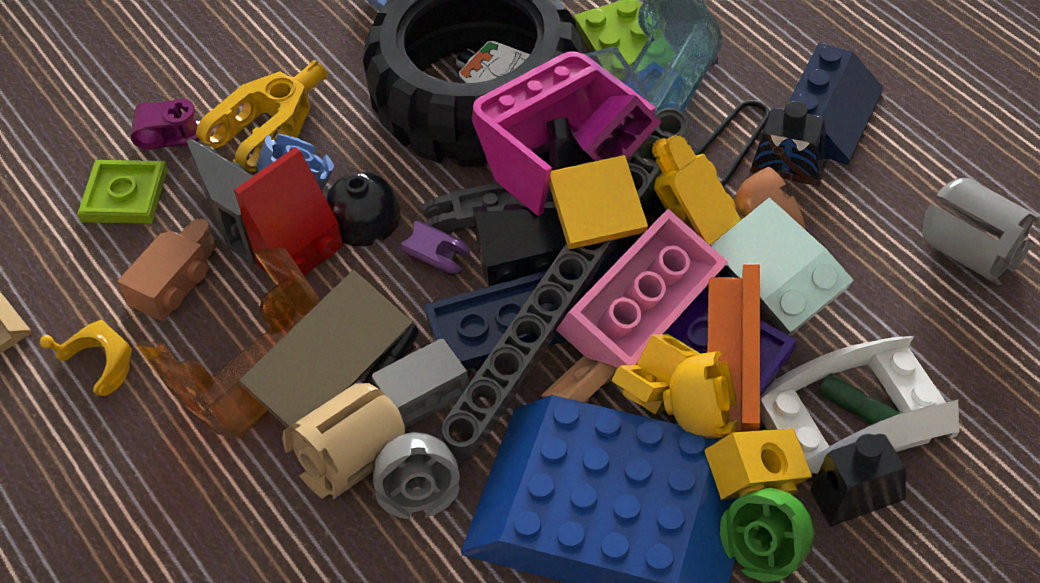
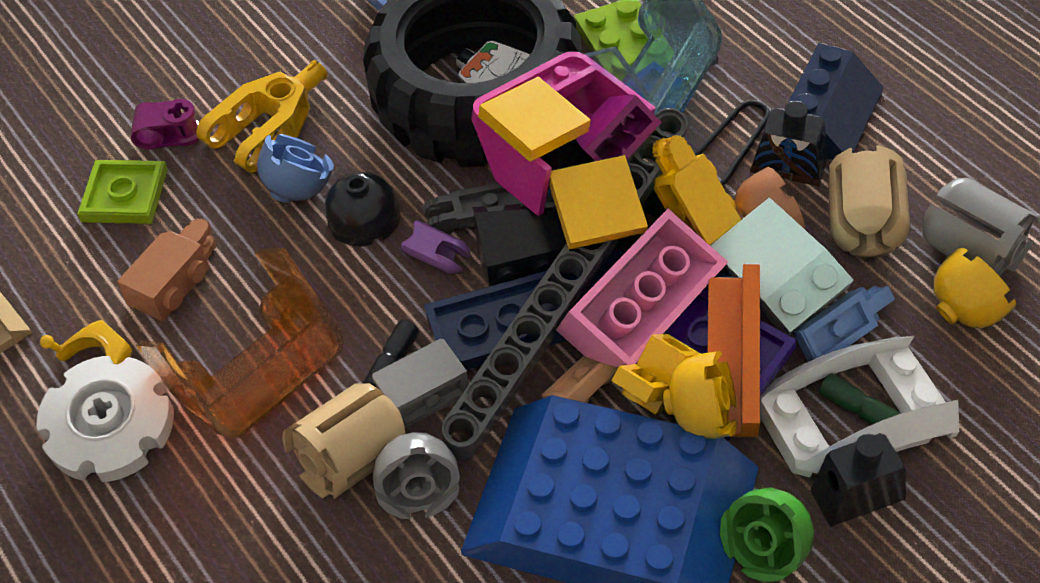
dark grey slope [187,139,256,265] -> none
red slope [234,147,343,289] -> none
dark tan tile [239,269,413,428] -> none
yellow brick [704,428,812,500] -> none
none -> white piece [36,356,174,482]
none -> yellow tile [478,76,591,162]
none -> medium blue hinge [793,285,895,362]
none -> tan cylinder [828,145,910,258]
none -> yellow cylinder [934,248,1017,328]

